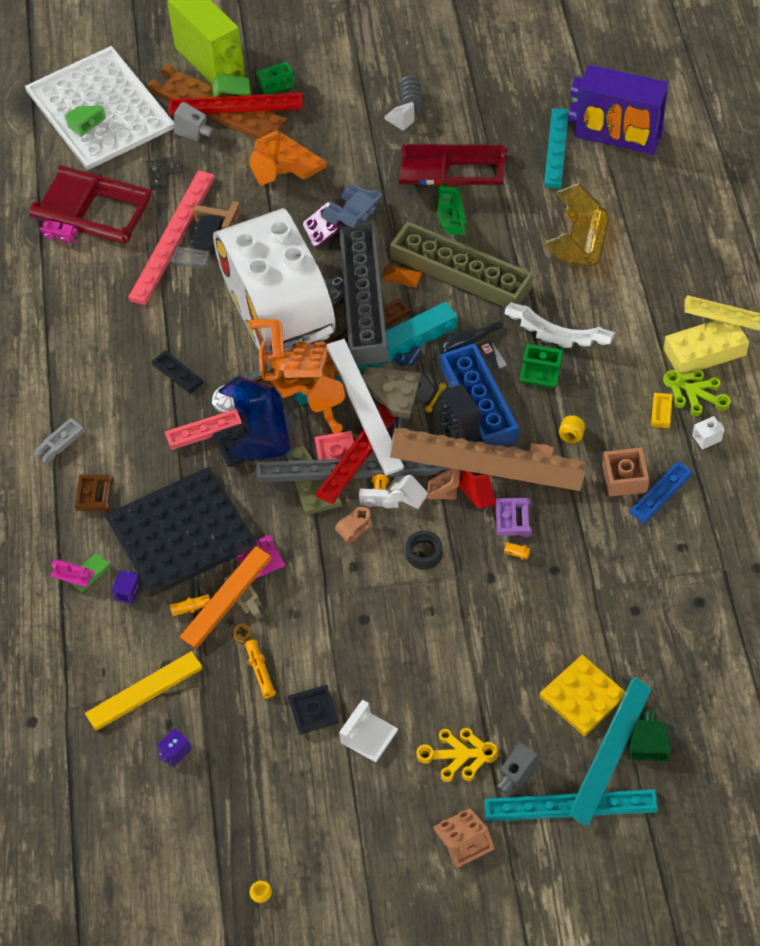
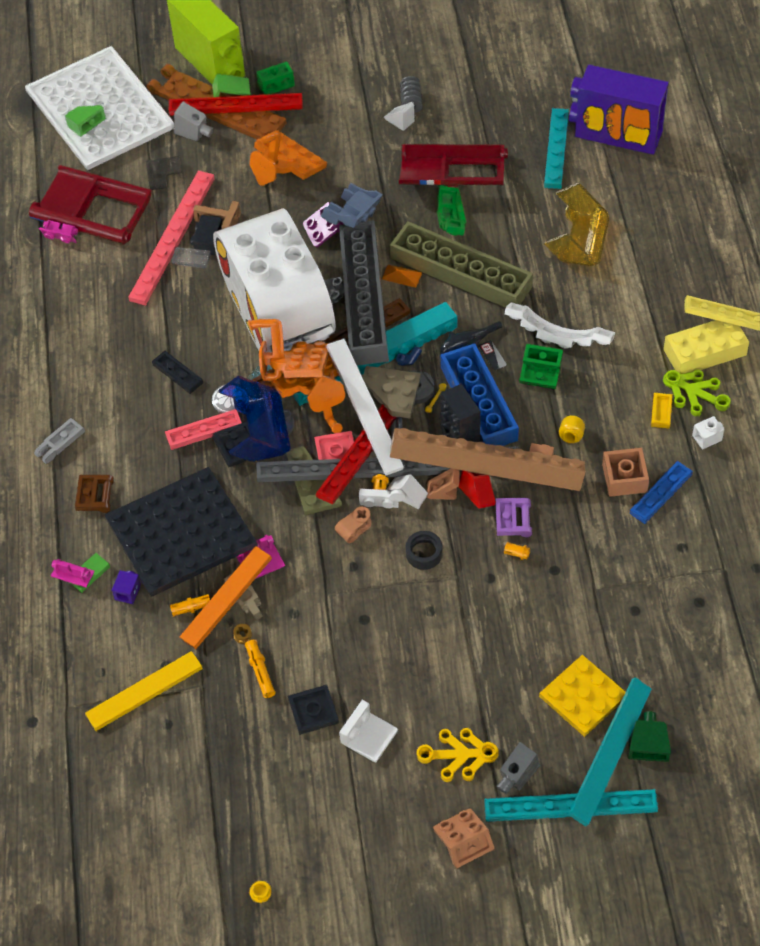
dark purple brick [157,728,192,767] -> none

